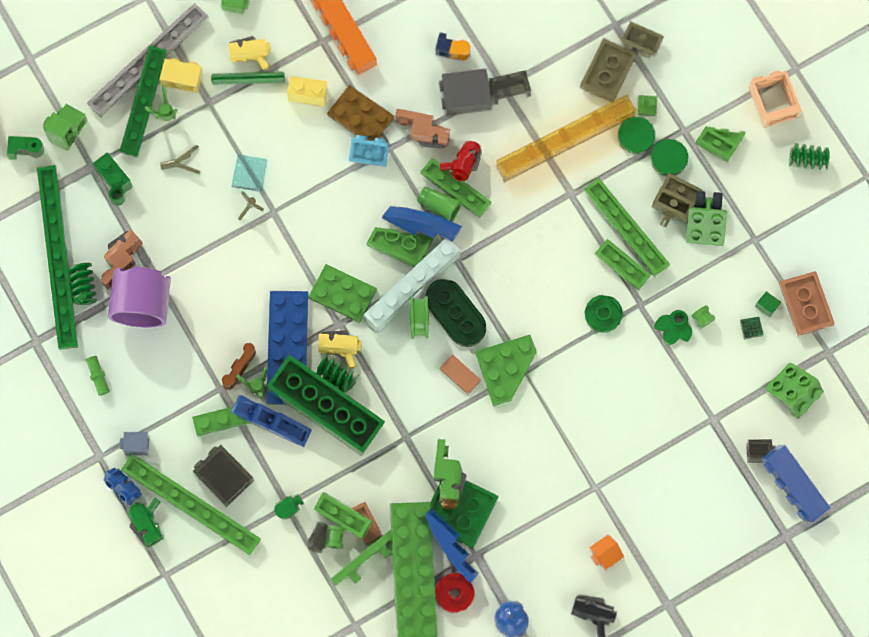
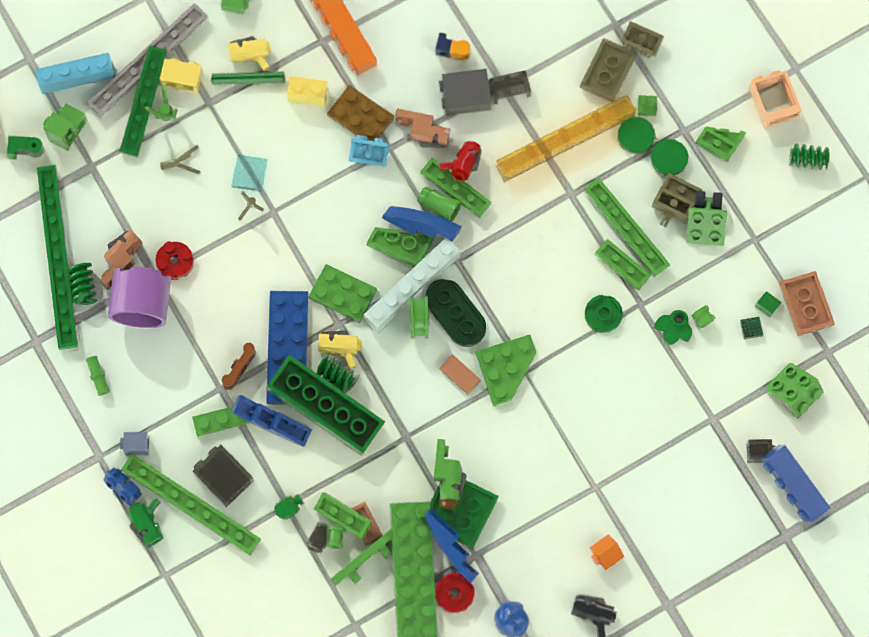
green hinge [92,152,133,206] -> none
bright green plant [237,367,267,398] -> none
none -> medium azure brick [35,52,115,94]
none -> red plate [155,241,194,280]

